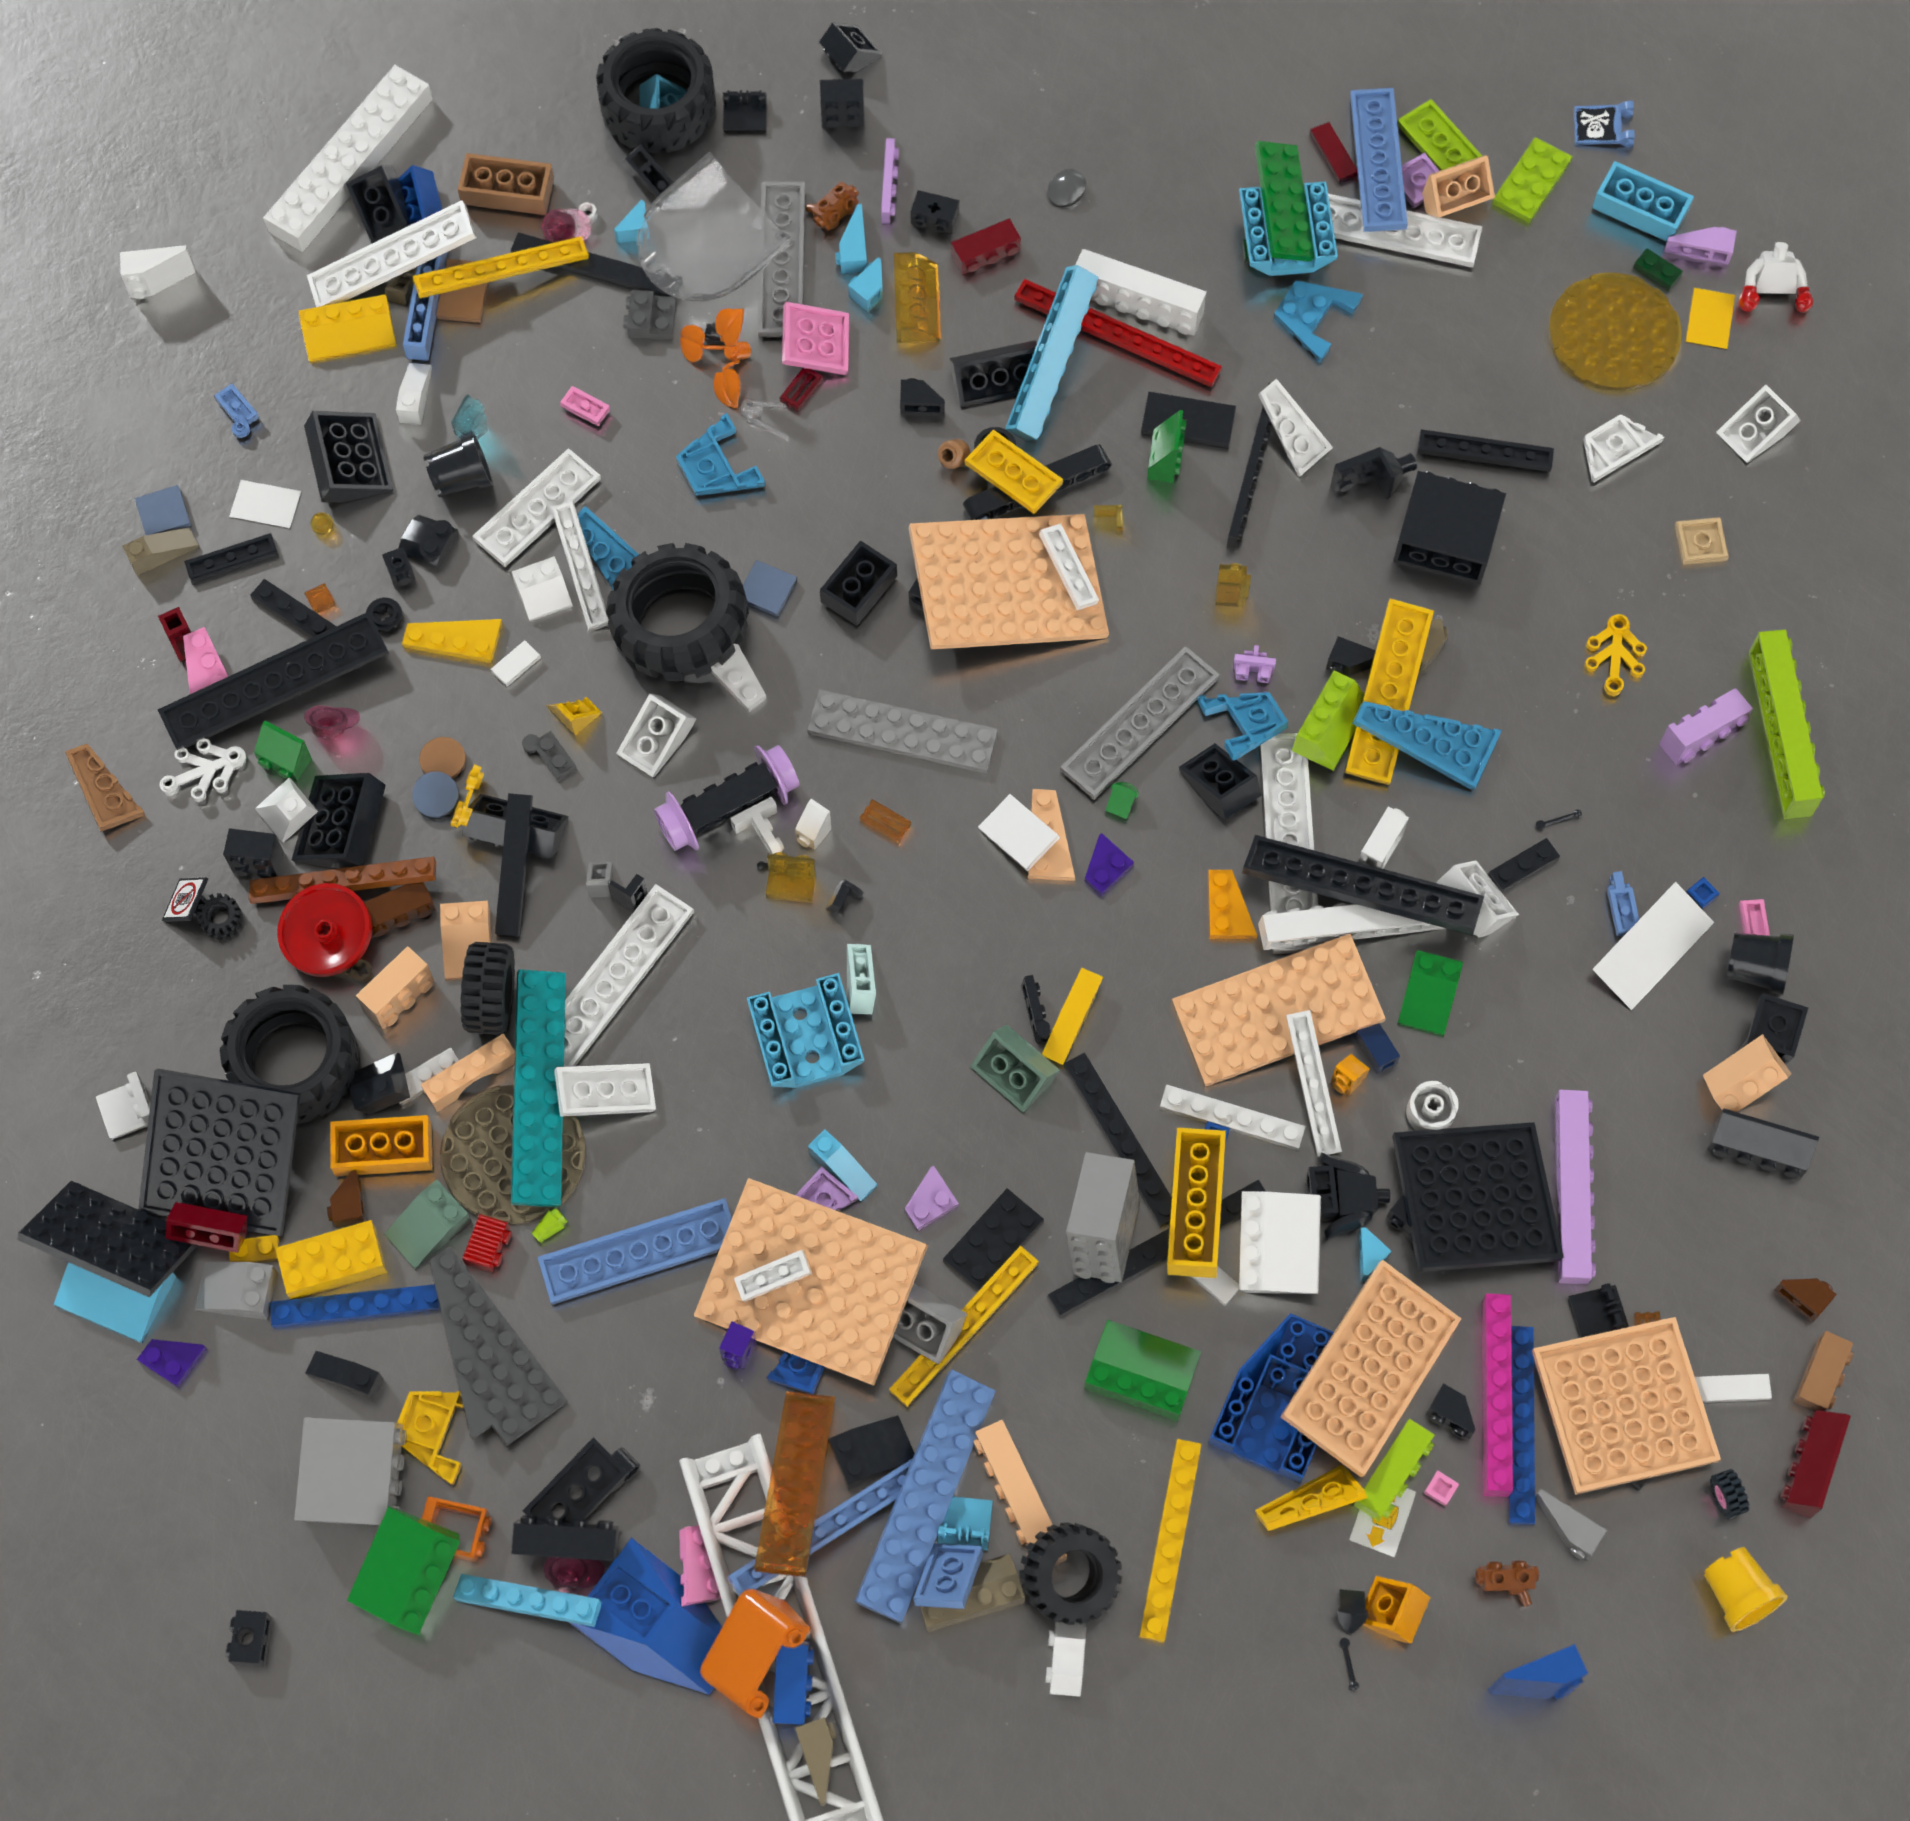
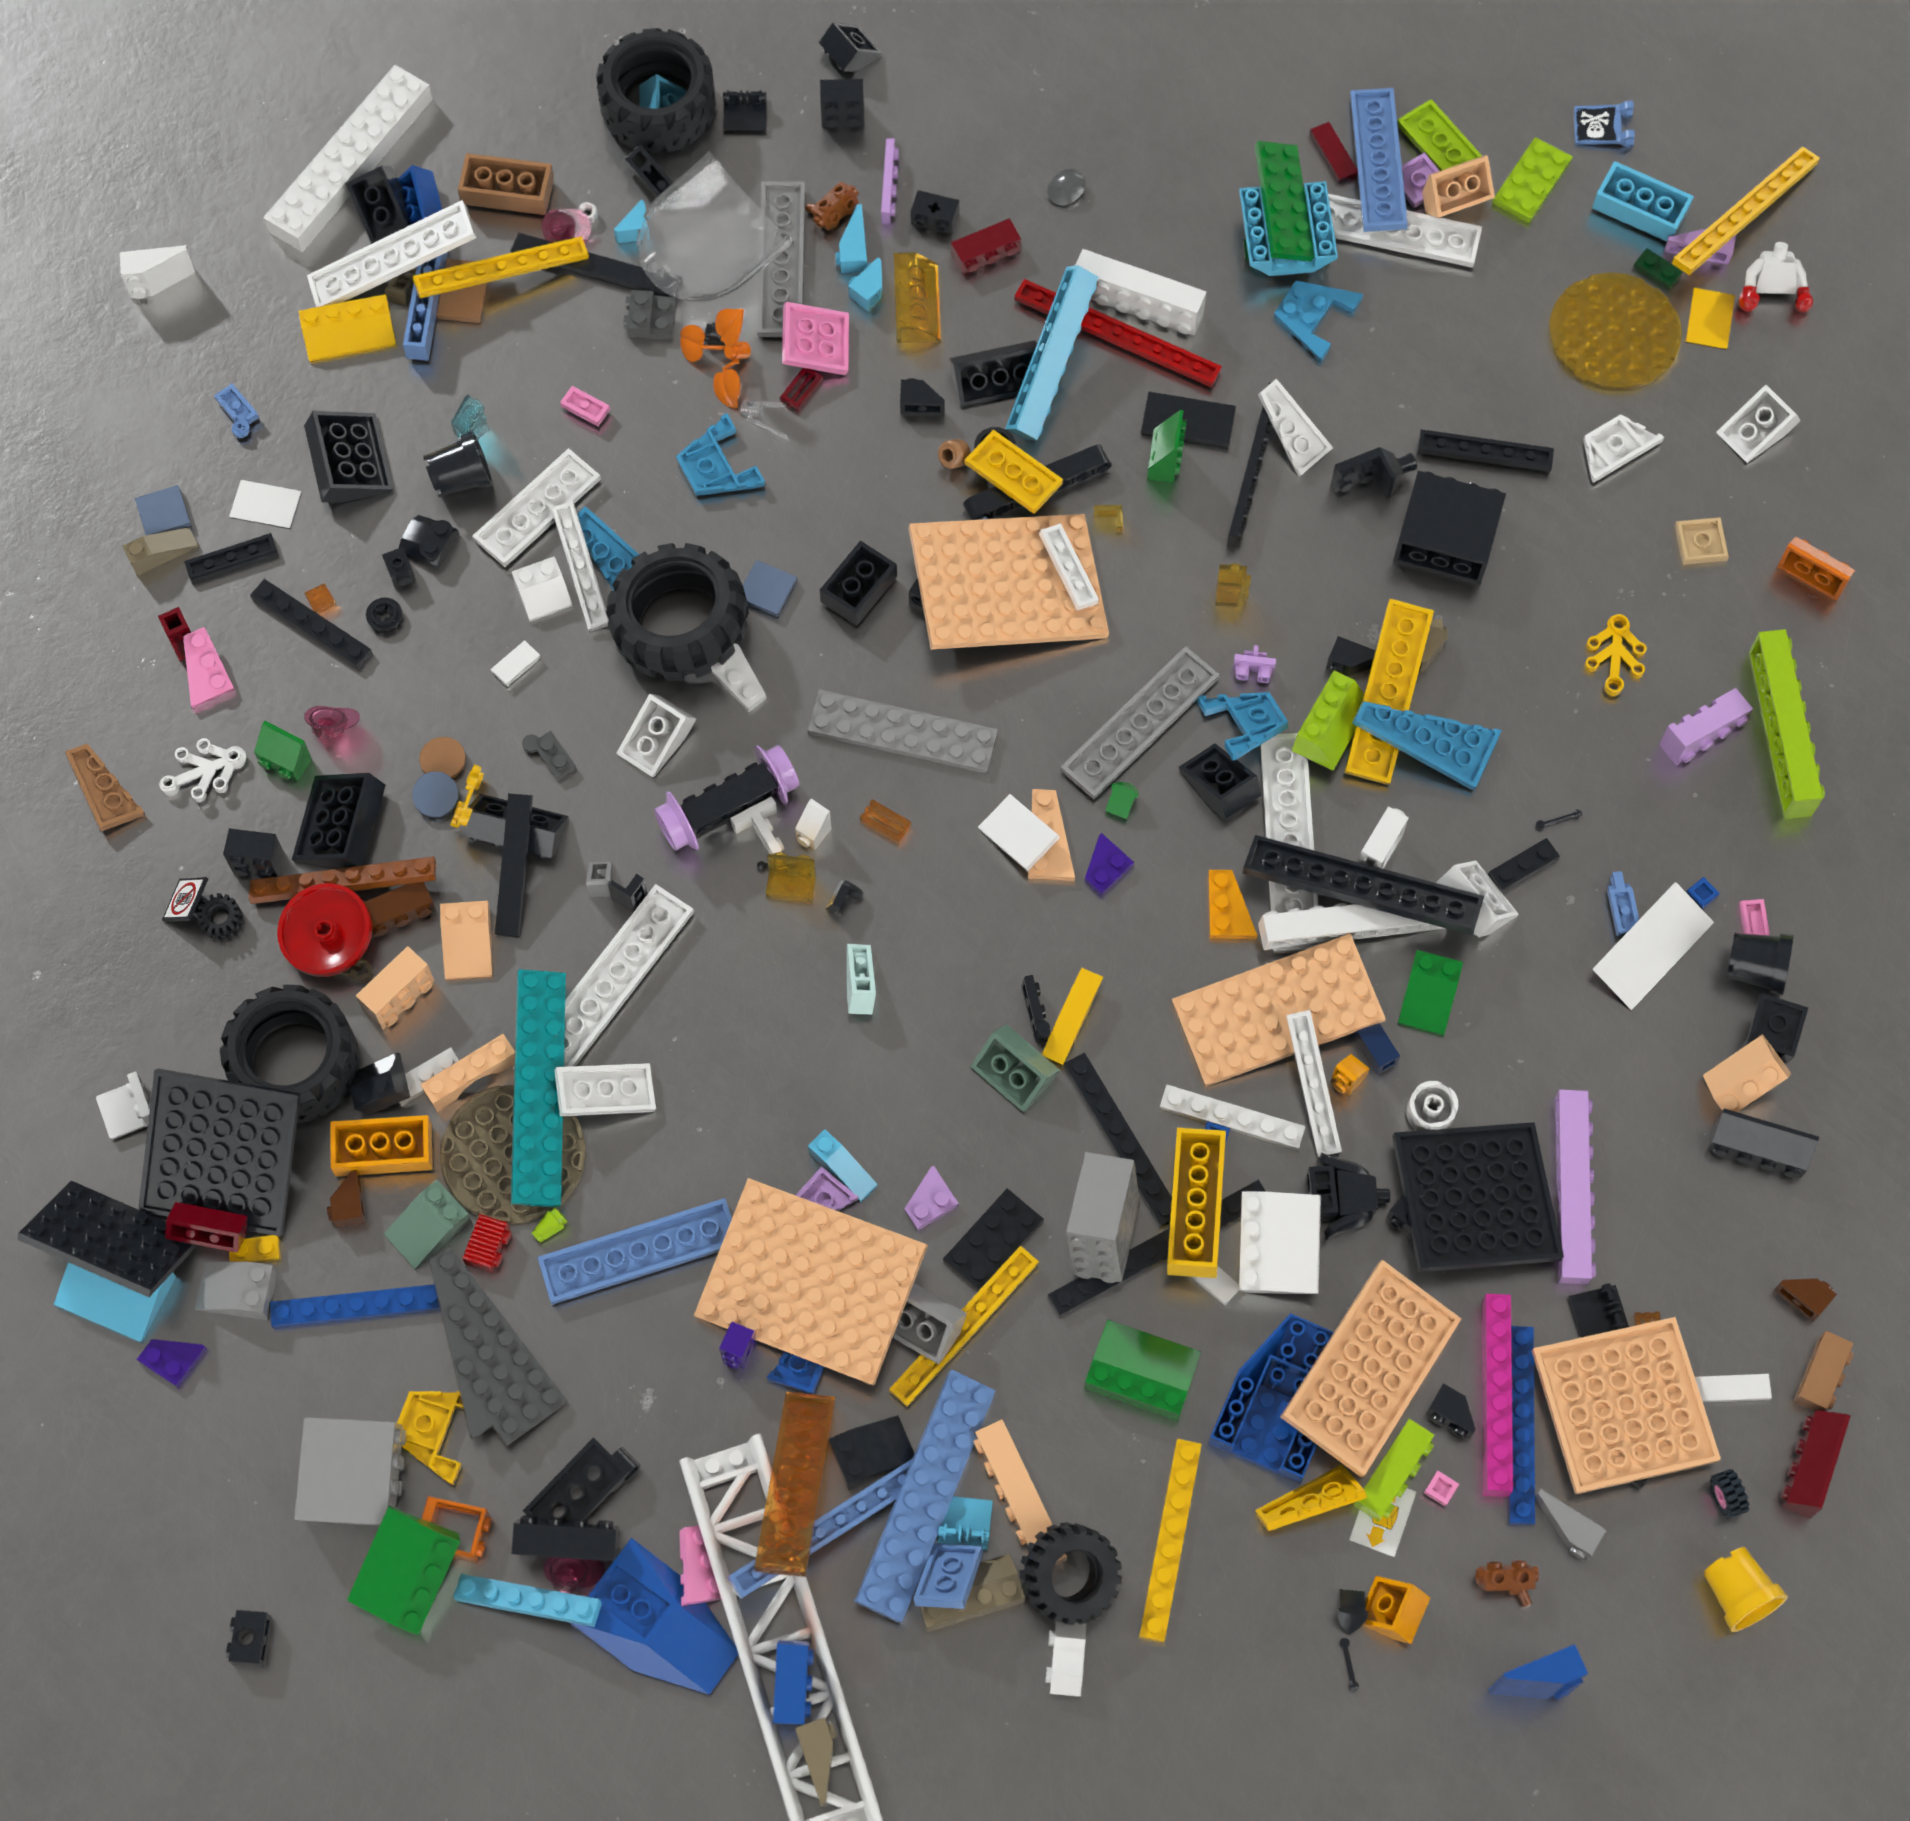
black plate [157,611,389,750] -> none
white slope [255,778,318,843] -> none
yellow brick [275,1220,387,1299] -> none
black slope [305,1351,384,1401] -> none
clear yellow plate [311,512,334,534] -> none
white slope [396,363,432,425] -> none
yellow wing [402,619,503,663] -> none
black tyre [460,942,515,1035] -> none
yellow slope [546,697,602,735] -> none
orange windscreen [700,1589,811,1719] -> none
white plate [734,1250,812,1302] -> none
medium azure slope [747,973,865,1088] -> none
medium azure slope [1358,1228,1392,1282] -> none
none -> yellow plate [1672,147,1820,275]
none -> orange slope [1777,536,1855,601]

